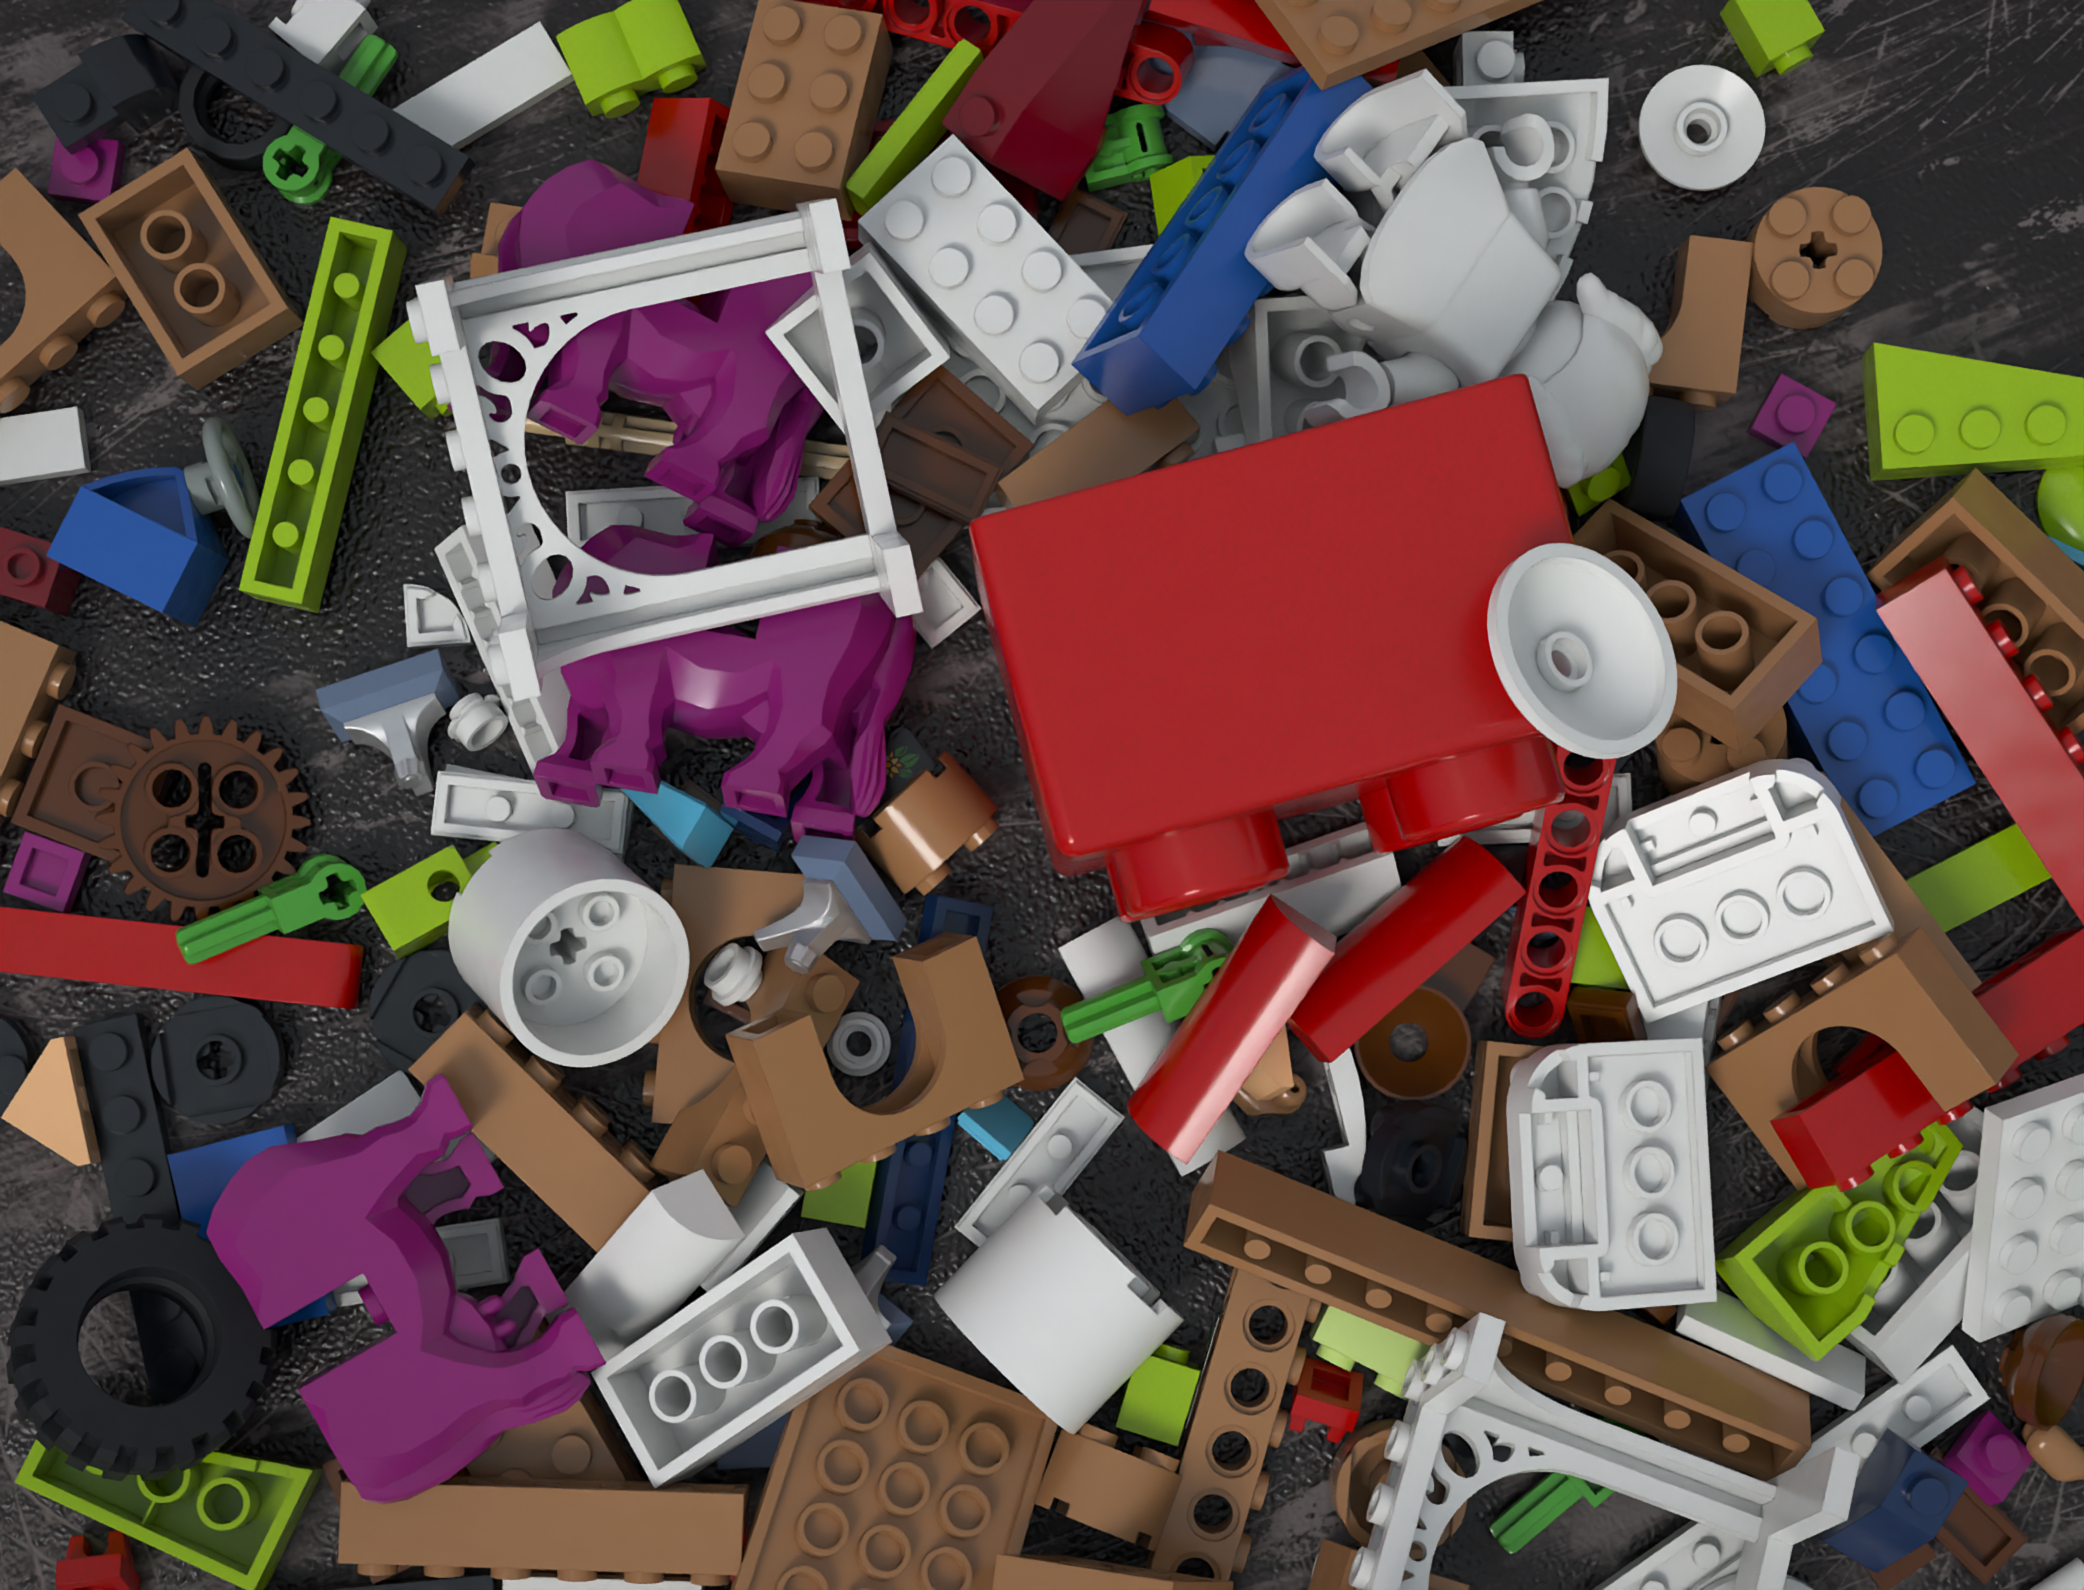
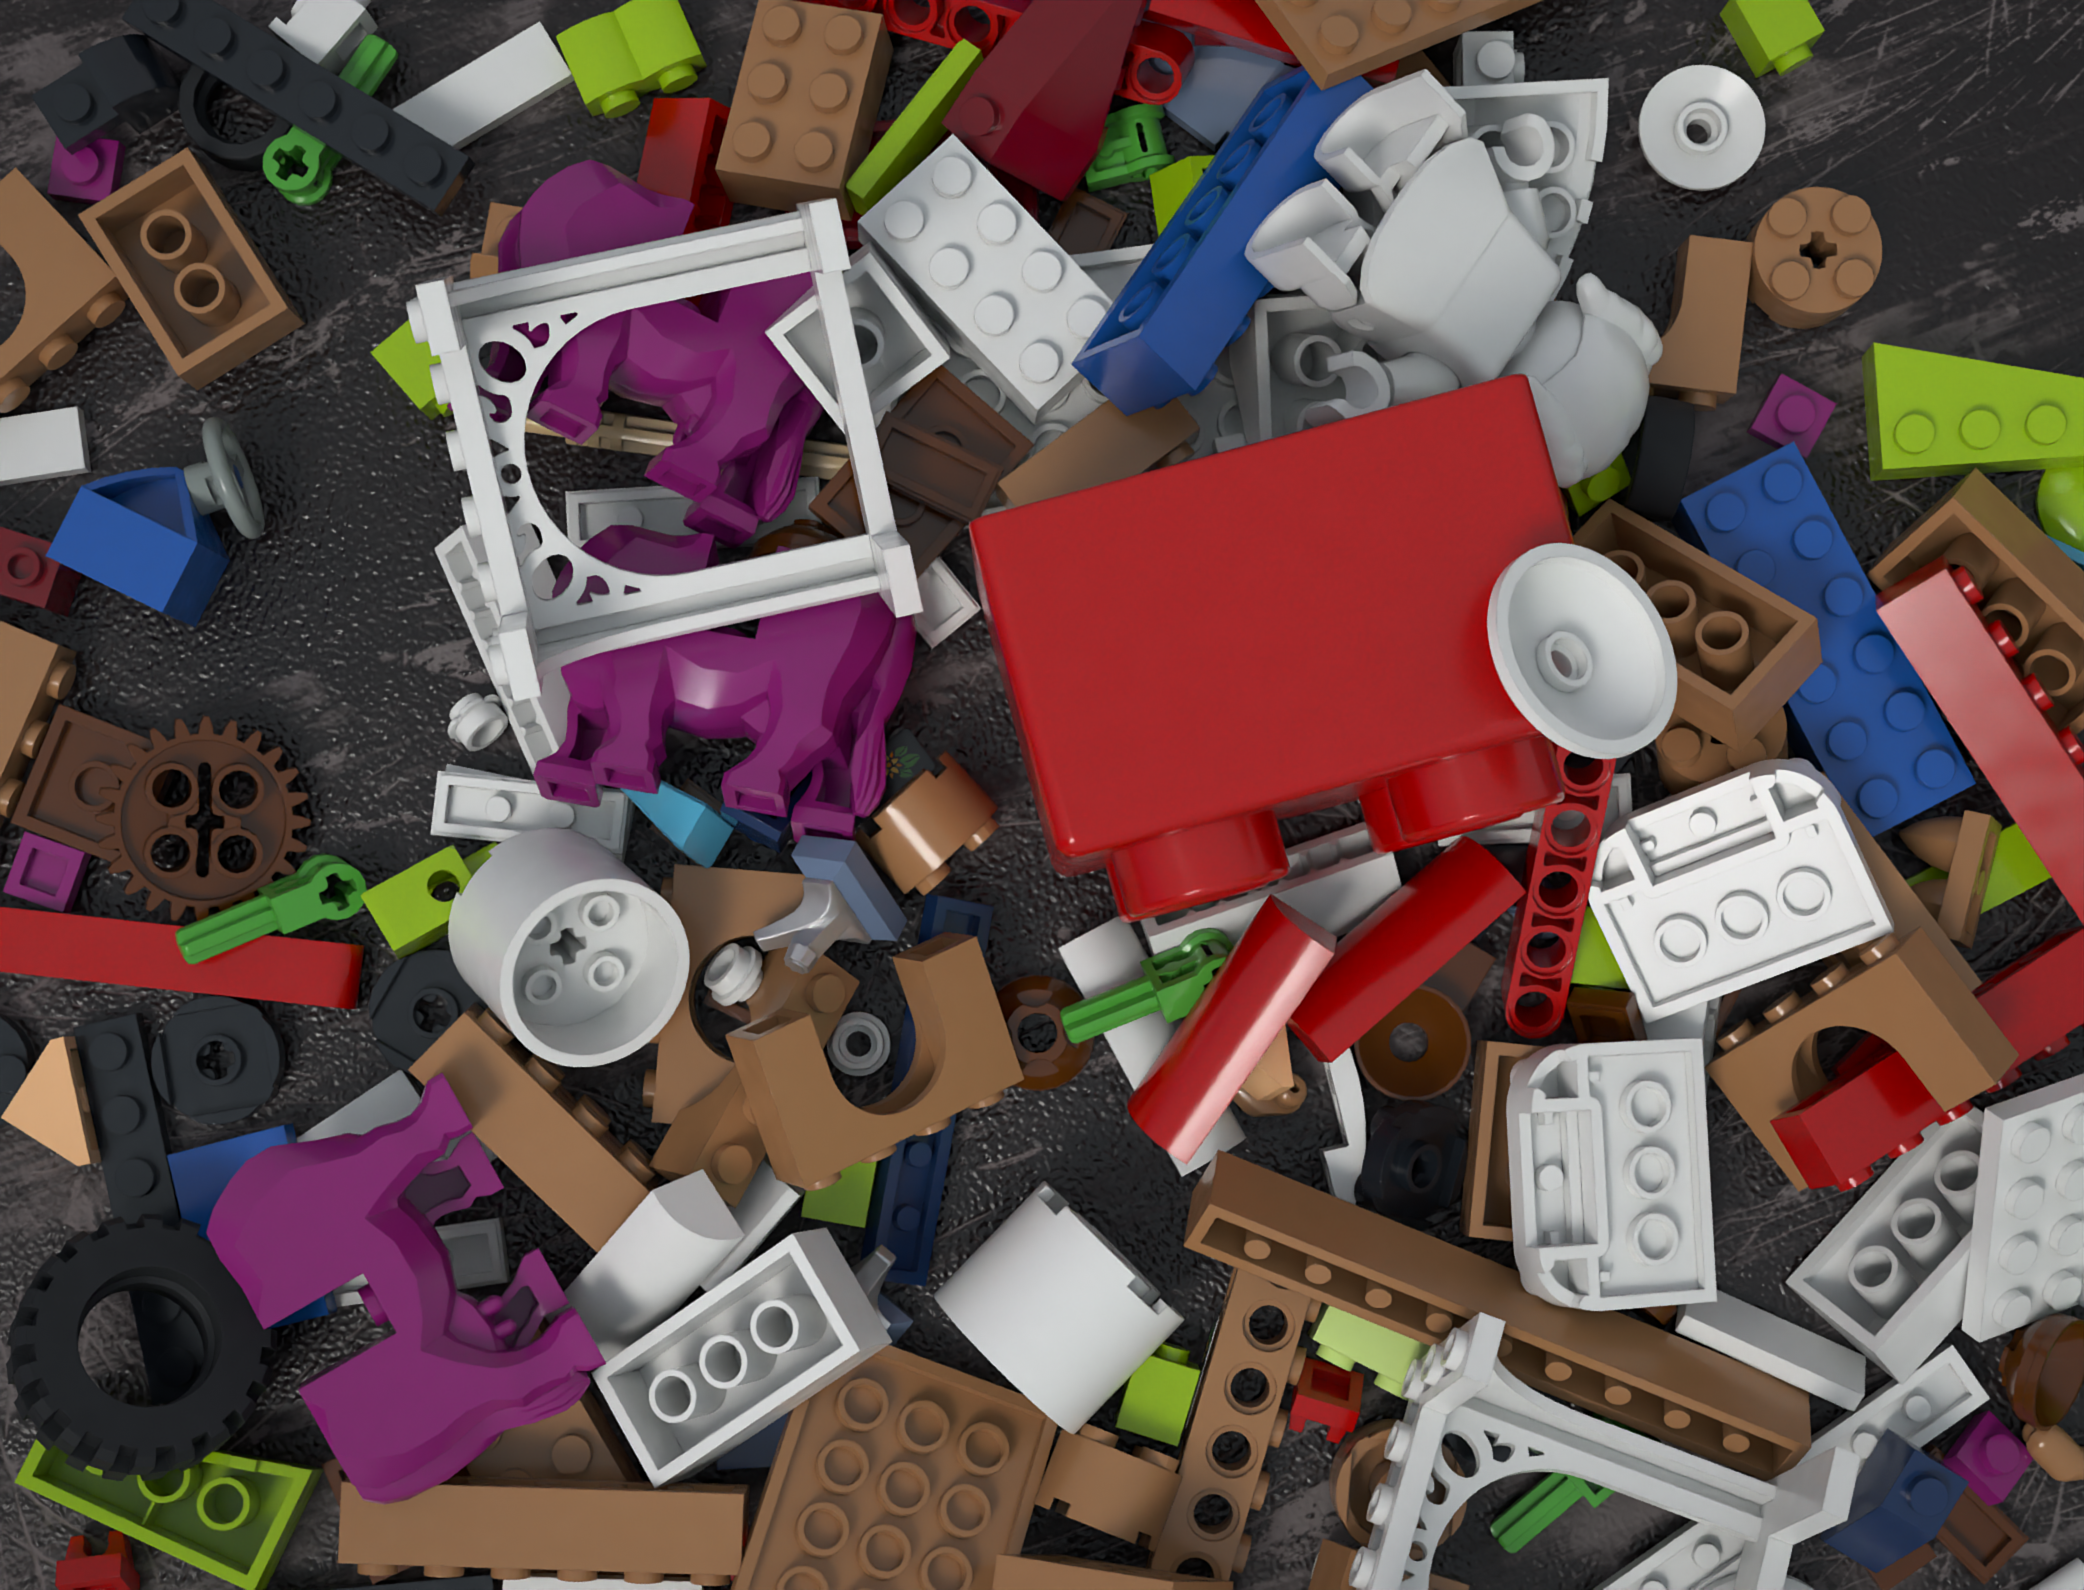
lime brick [239,216,407,613] -> none
piece [316,648,461,796] -> none
white tile [403,584,474,649] -> none
white tile [954,1077,1125,1247] -> none
medium azure slope [957,1096,1034,1161] -> none
lime wedge [1715,1121,1963,1361] -> none
none -> medium nougat tile [1899,810,2002,949]

